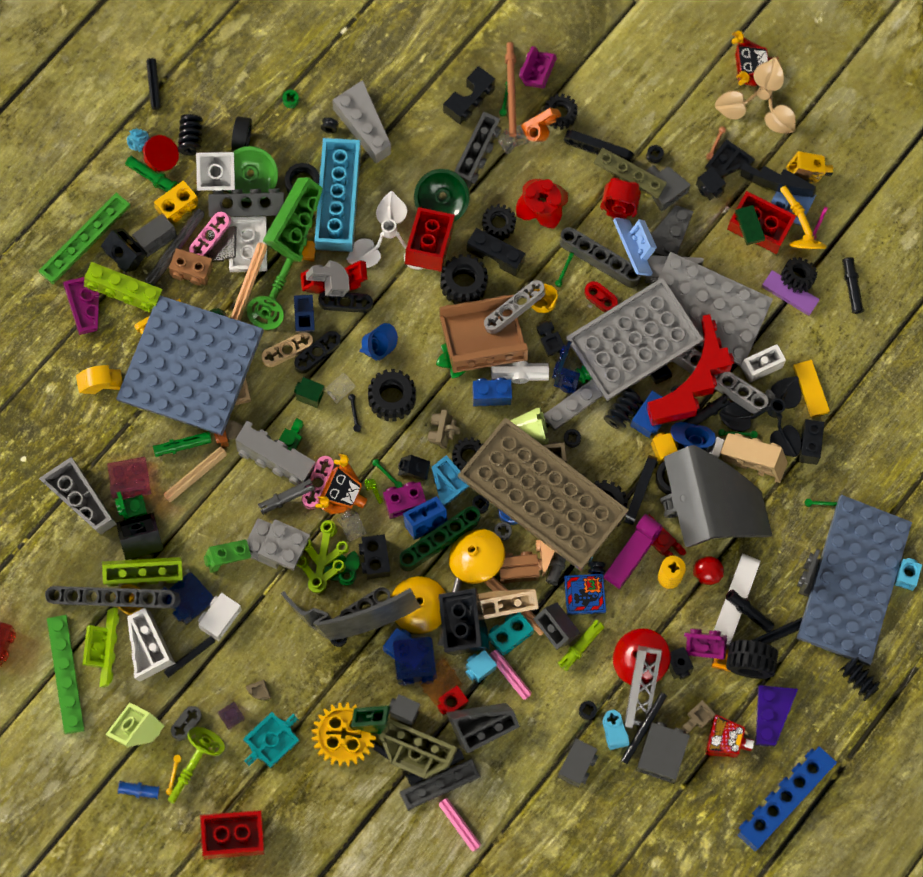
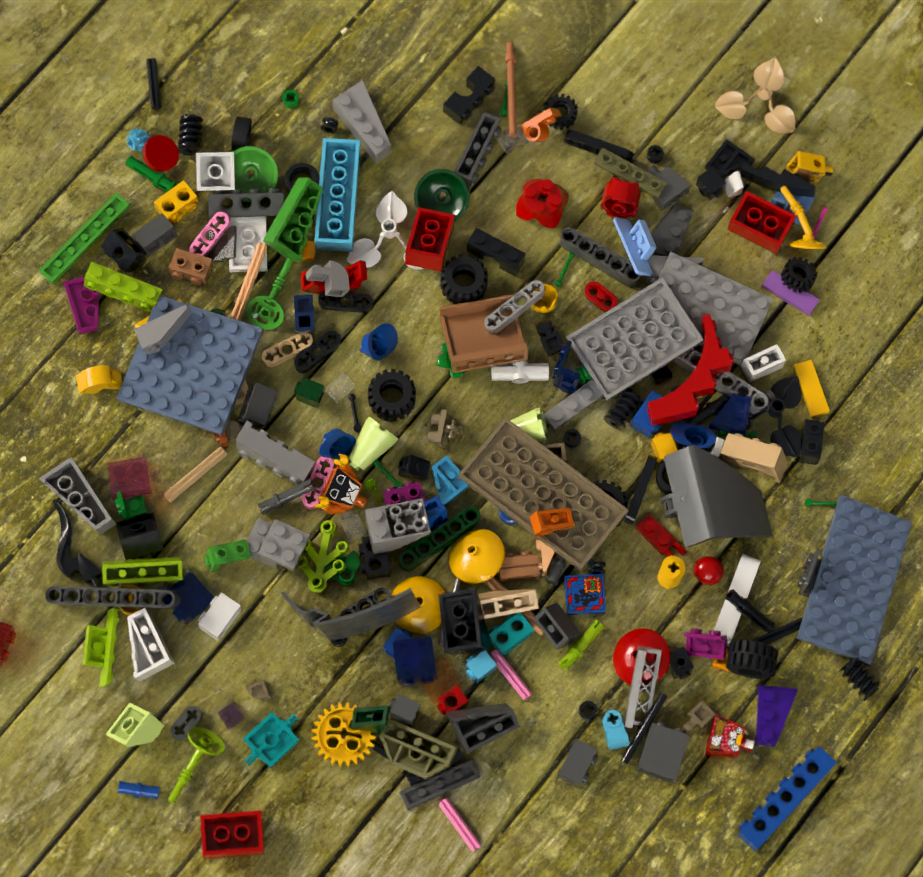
bright green plate [47,615,85,734] -> none
dark grey axle [146,208,205,286] -> none
green pin [153,431,212,457] -> none
black bar [164,636,215,678] -> none
yellow hinge [166,755,181,796] -> none
green plate [279,418,304,451] -> none
black tyre [452,437,483,470] -> none
blue brick [472,378,512,406] -> none
black bush [472,495,489,514] -> none
black tyre [482,204,516,241] -> none
dark grey bush [494,522,512,541] -> none
magenta bracket [519,46,557,88] -> none
magenta beam [603,514,663,589] -> none
nougat hinge [706,126,726,160] -> none
torso [732,30,778,87] -> none
dark green tile [735,205,765,246] -> none
black pin [842,257,864,314] -> none
medium azure brick [894,558,922,591] -> none
none -> black piece [52,499,102,588]
none -> light grey slope [134,305,192,354]
none -> dark grey brick [238,382,276,429]
none -> blue piece [319,429,356,459]
none -> yellowish green cone [349,417,398,471]
none -> light grey slope [365,498,431,554]
none -> orange plate [530,507,575,537]
none -> clear blue wing [709,393,752,435]
none -> white slope [724,171,744,197]

